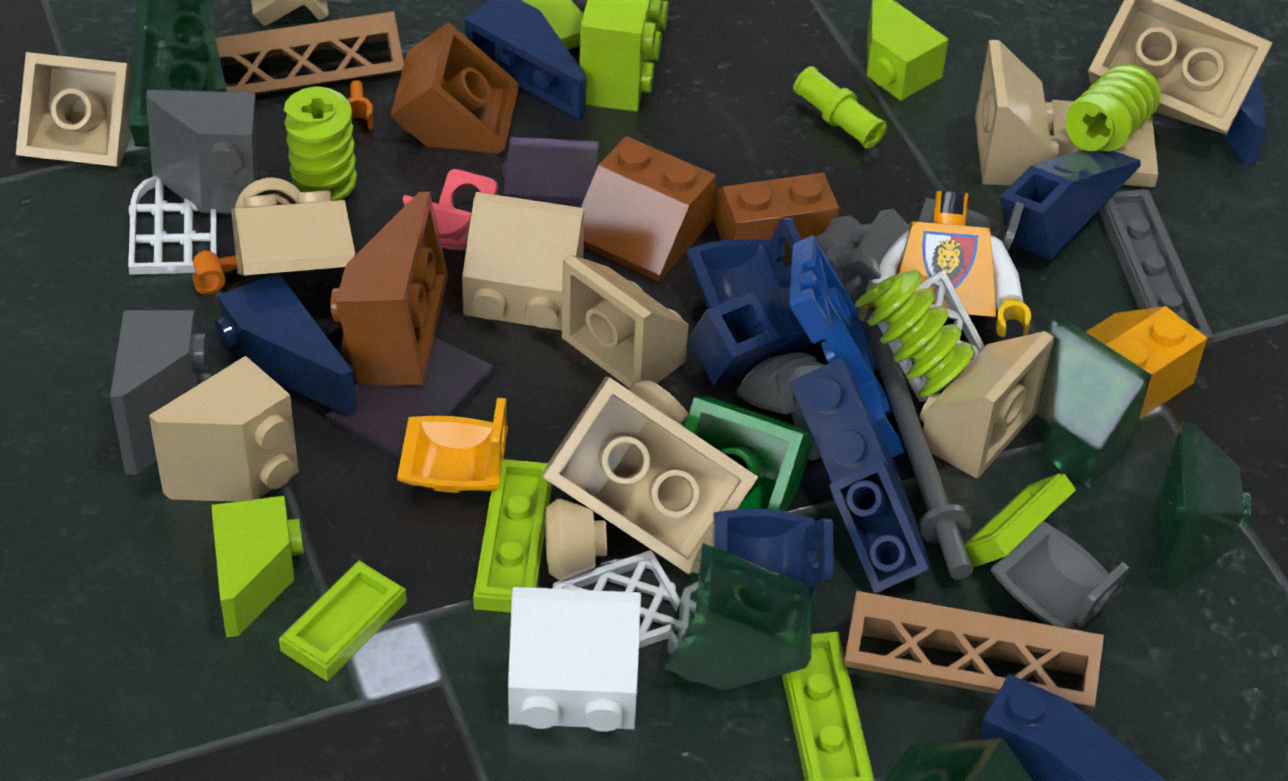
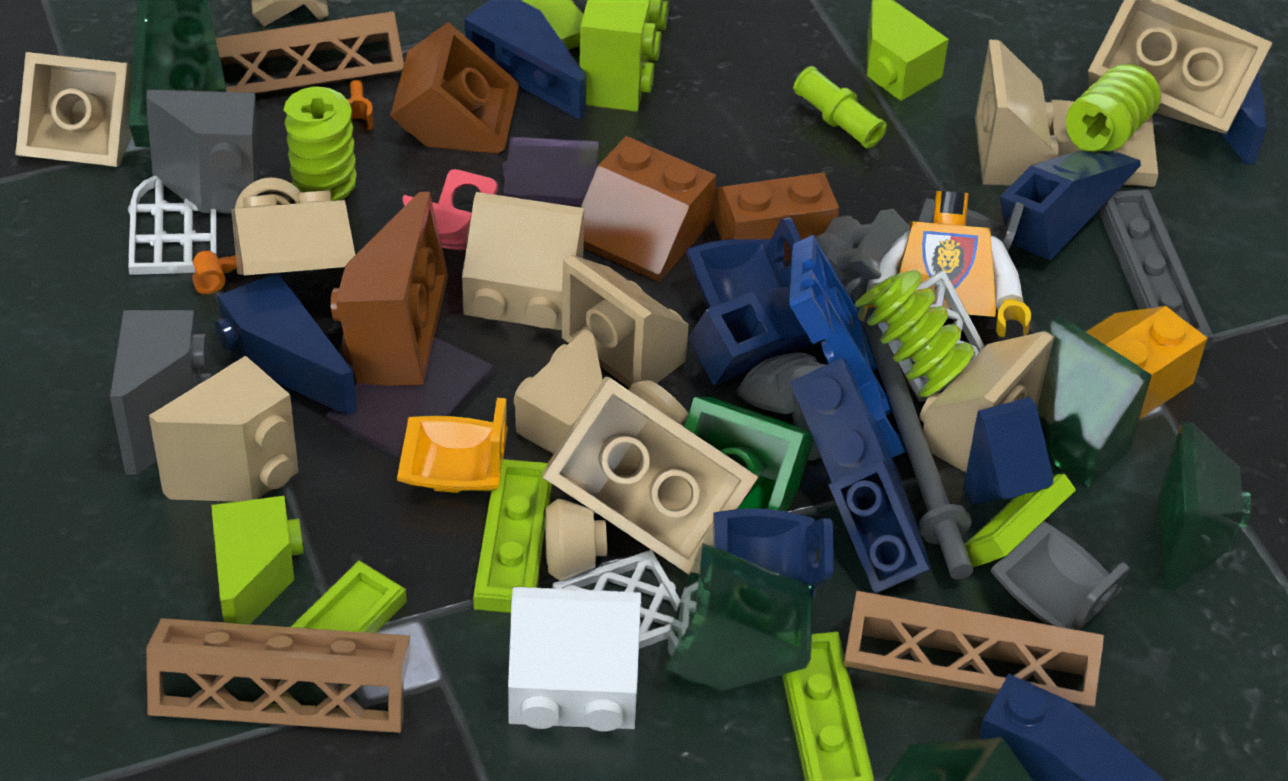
none -> medium nougat fence [146,618,410,733]
none -> tan slope [514,329,603,454]
none -> dark blue slope [963,396,1053,506]

